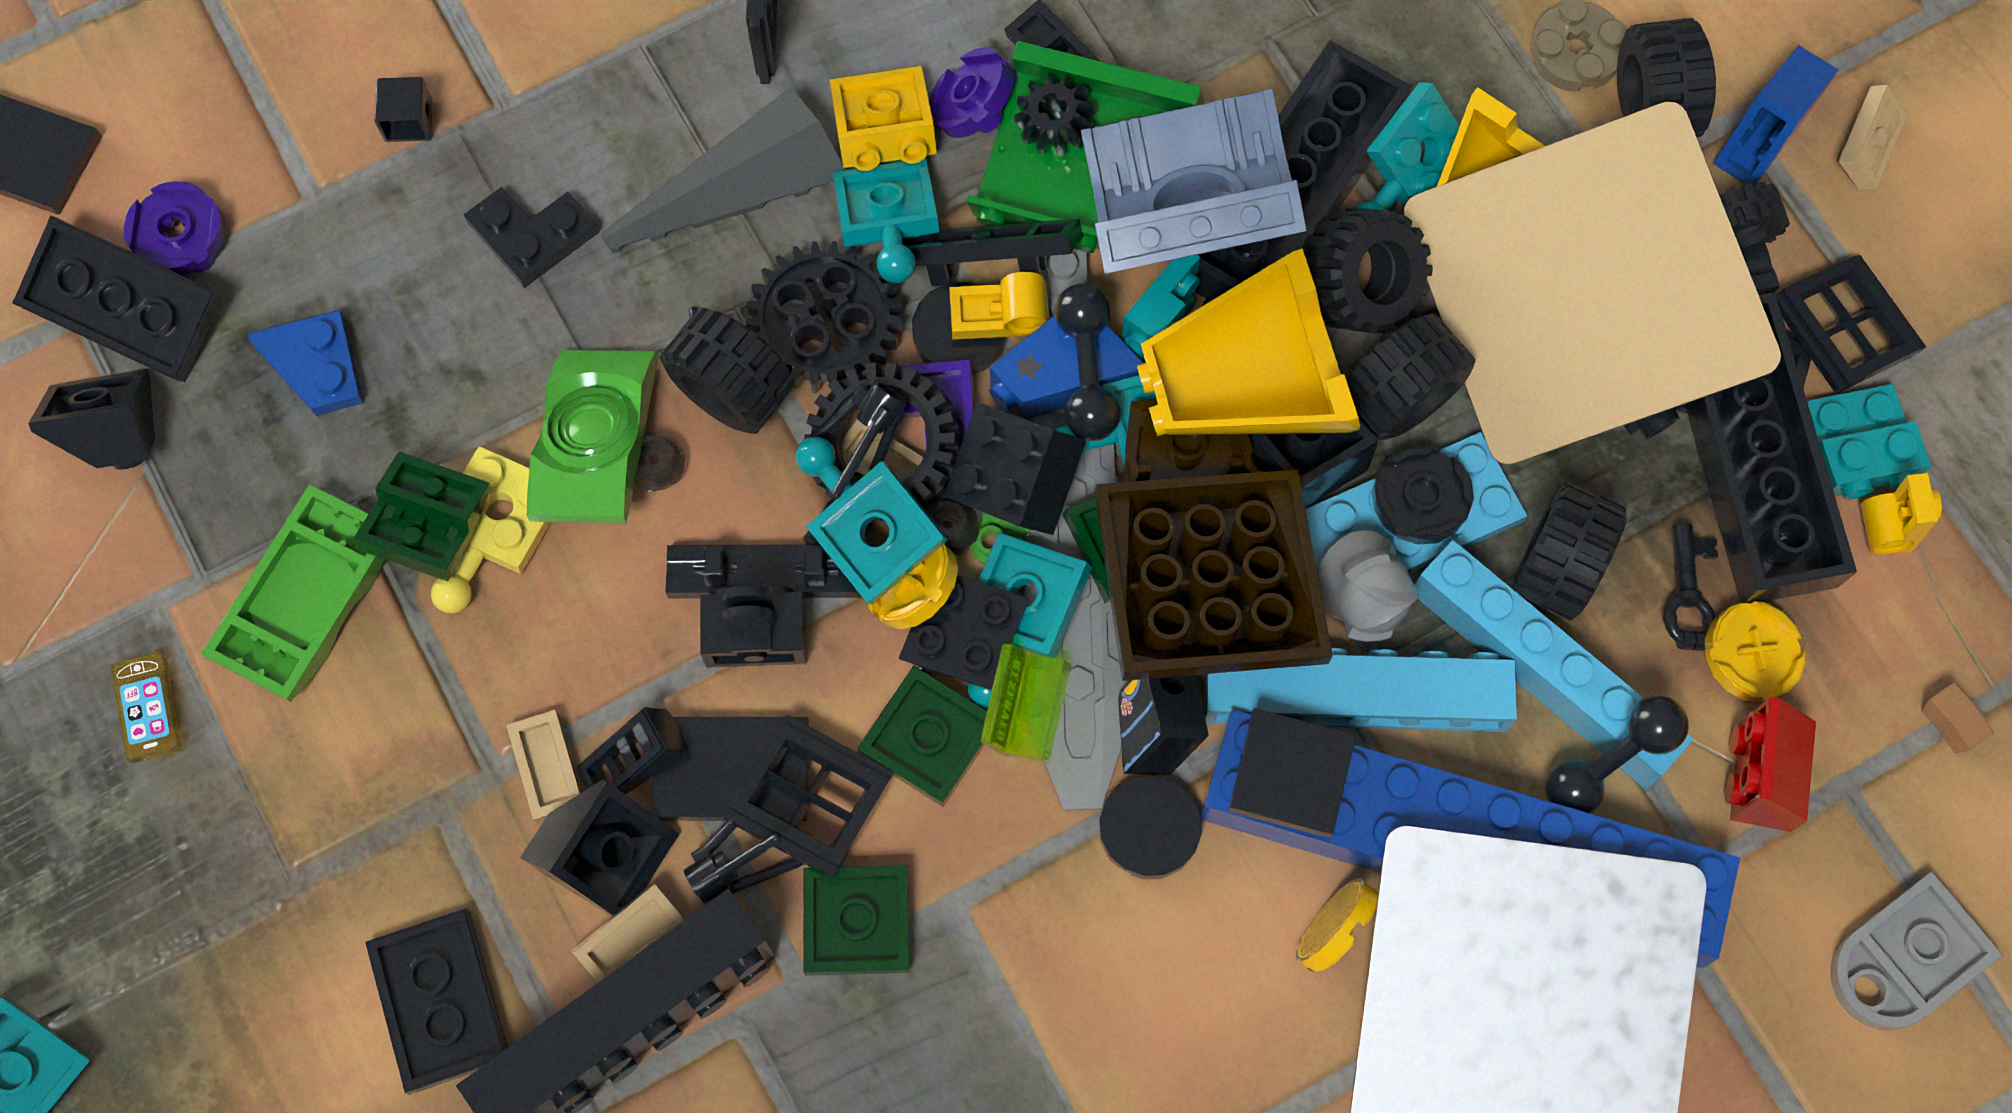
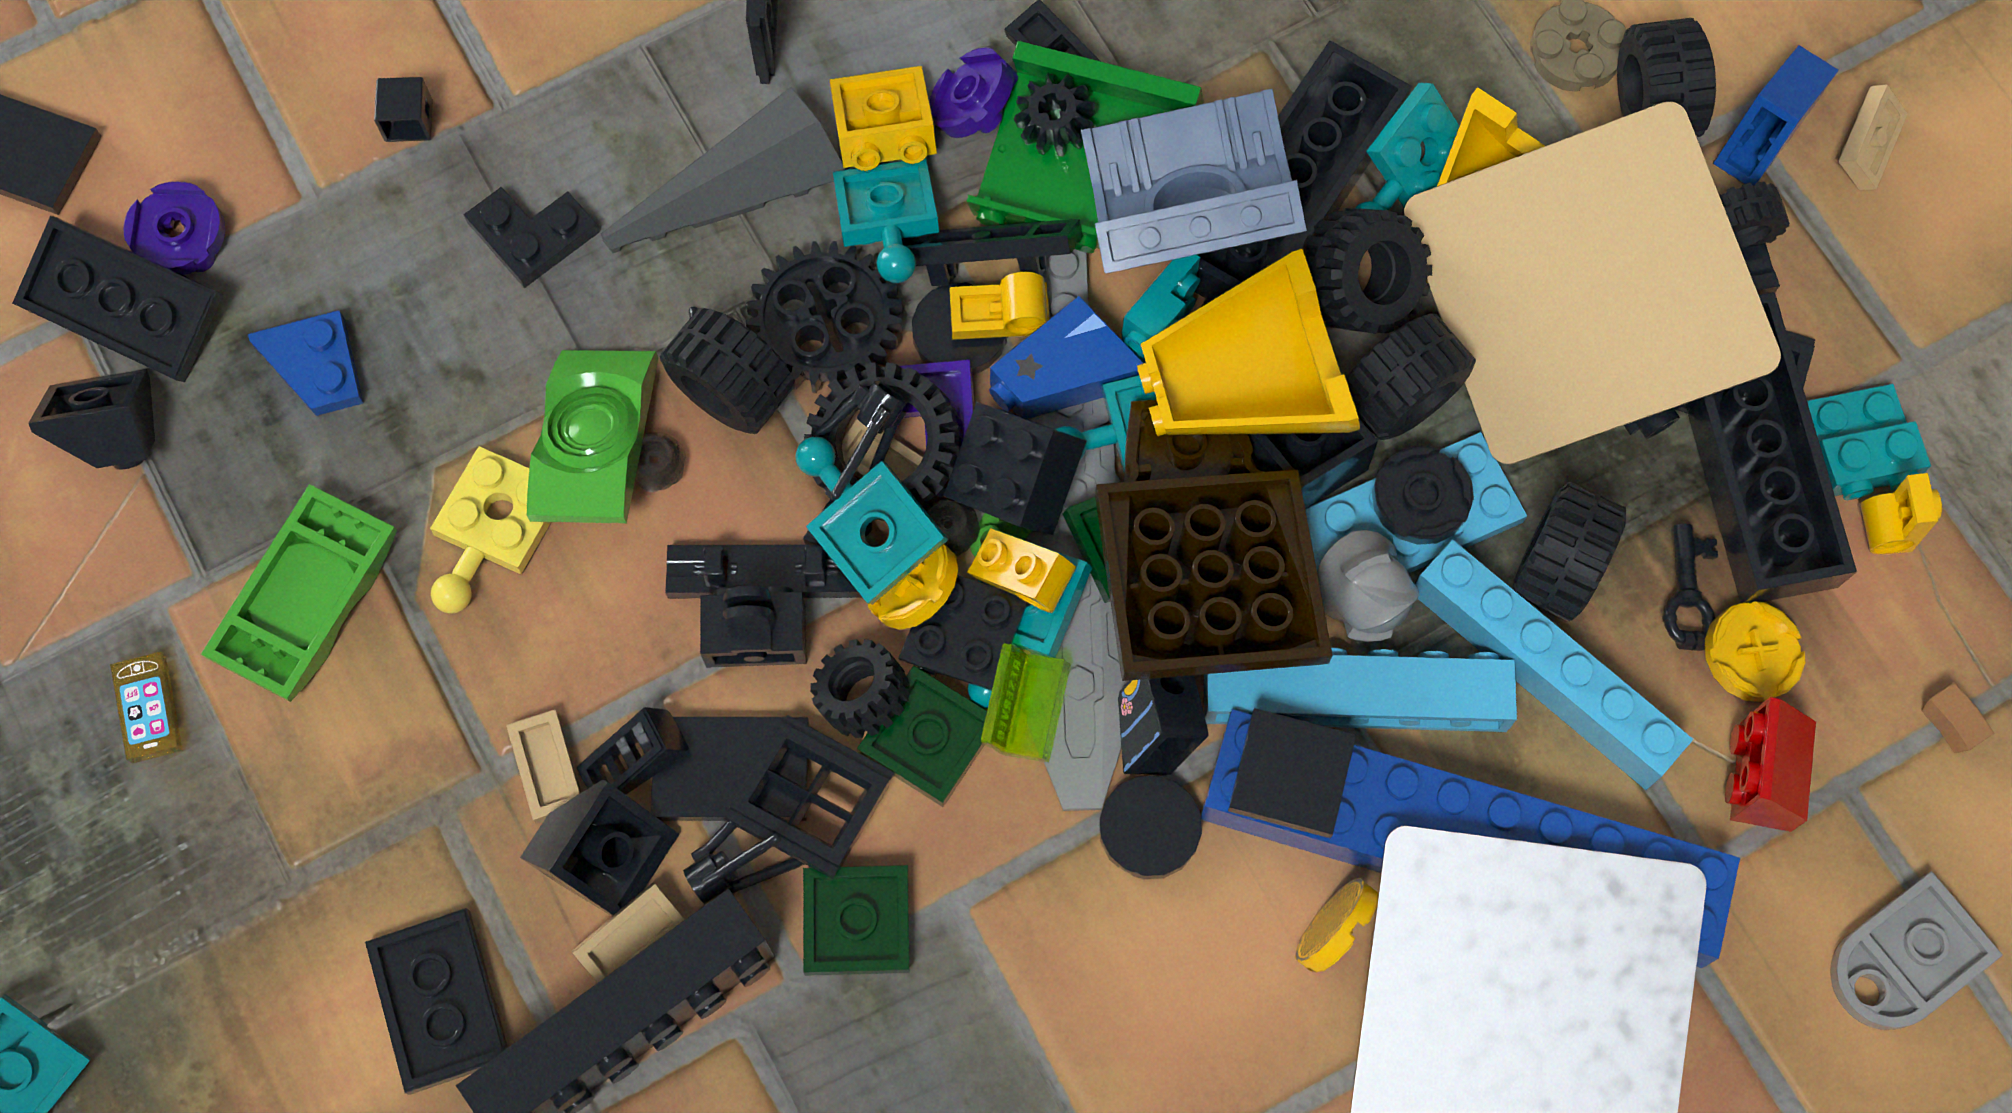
dark green slope [354,452,491,581] -> none
black piece [1055,283,1121,442] -> none
black piece [1545,695,1689,813] -> none
black piece [1776,255,1926,394] -> none
none -> black tyre [810,639,910,738]
none -> yellow plate [967,528,1076,613]

